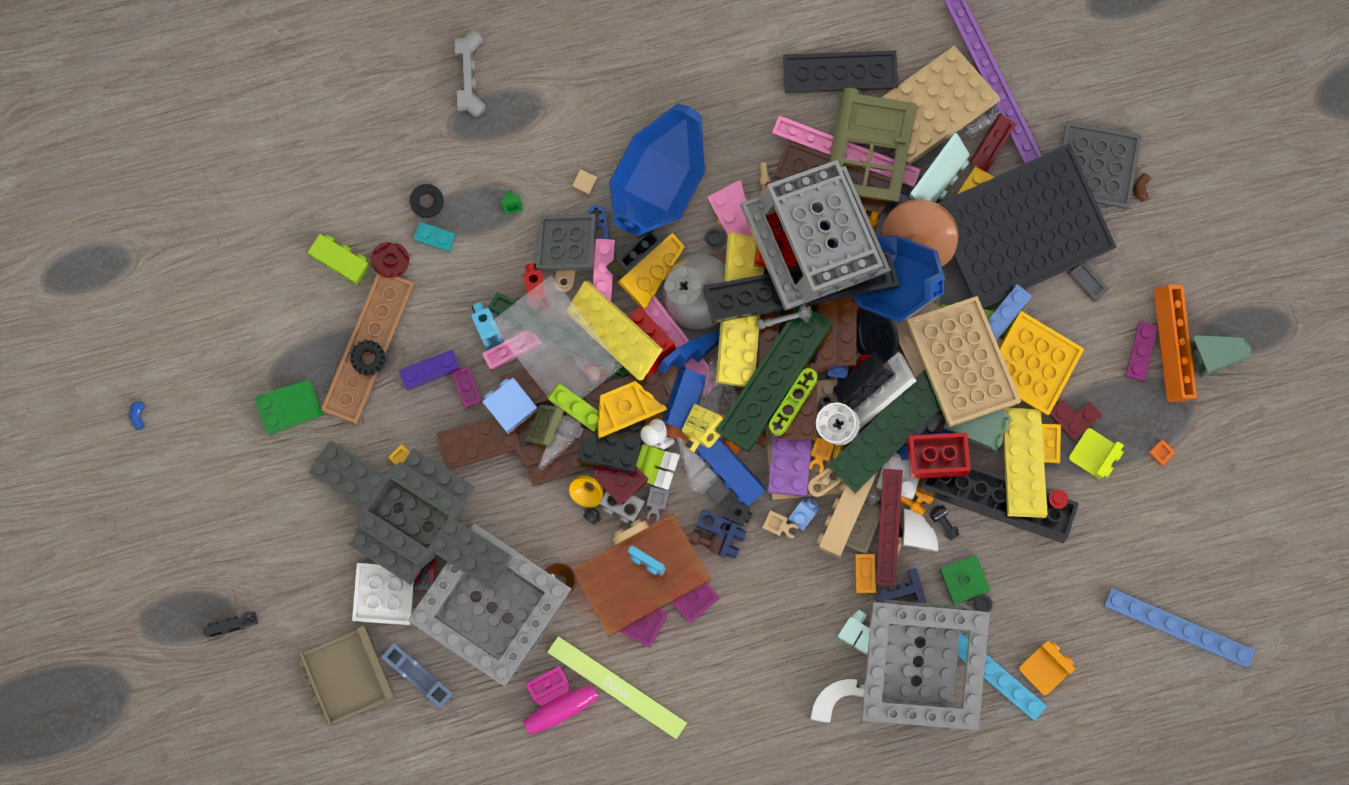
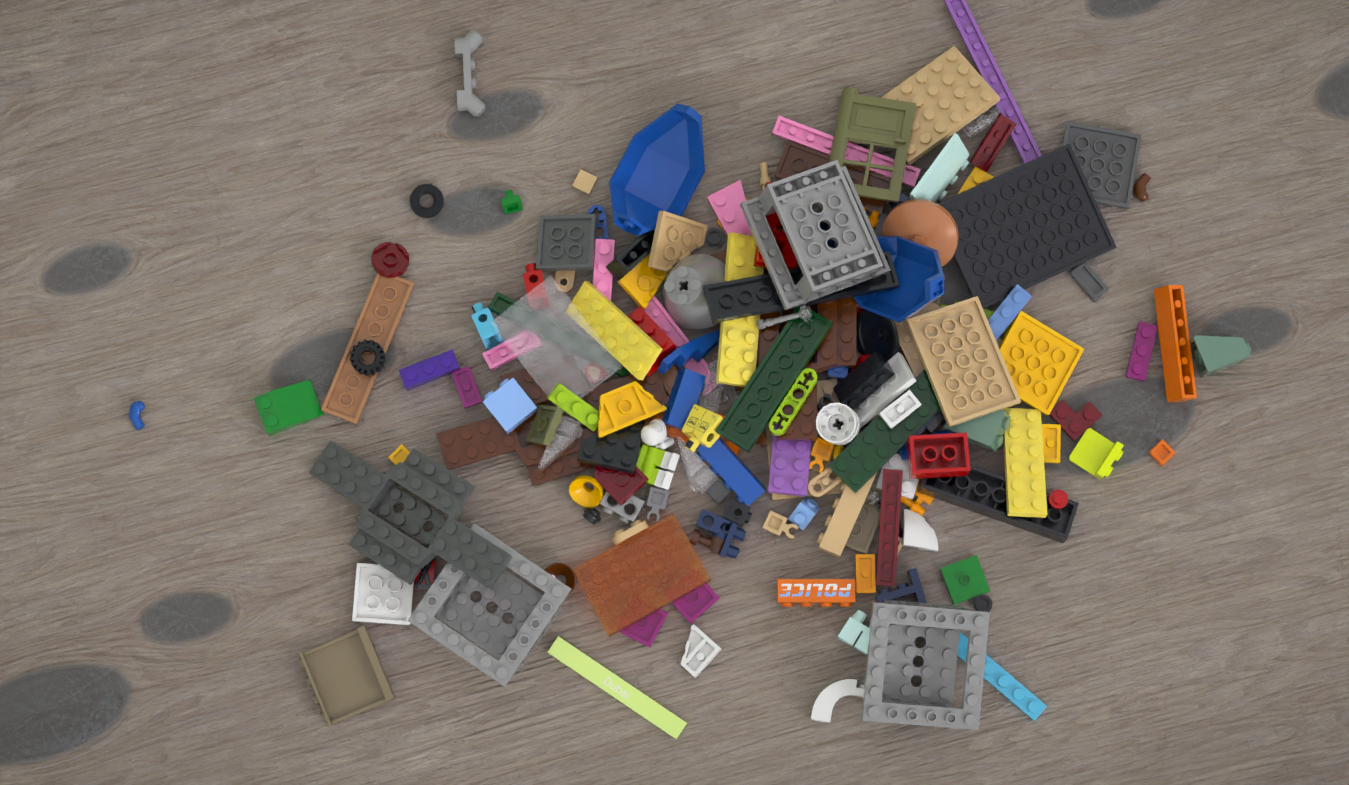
black hinge [203,612,259,638] -> none
lime brick [307,234,370,286] -> none
sand blue arch [381,643,455,709] -> none
teal plate [413,222,456,253] -> none
dark pink plate [523,666,599,735] -> none
medium azure plate [627,545,666,576] -> none
black plate [783,50,898,93] -> none
black bar [929,505,960,541] -> none
light orange bracket [1019,641,1075,695] -> none
medium blue plate [1104,588,1255,668] -> none
none -> tan plate [648,211,708,271]
none -> white wing [681,624,722,678]
none -> orange brick [777,579,855,607]
none -> white plate [879,389,922,429]

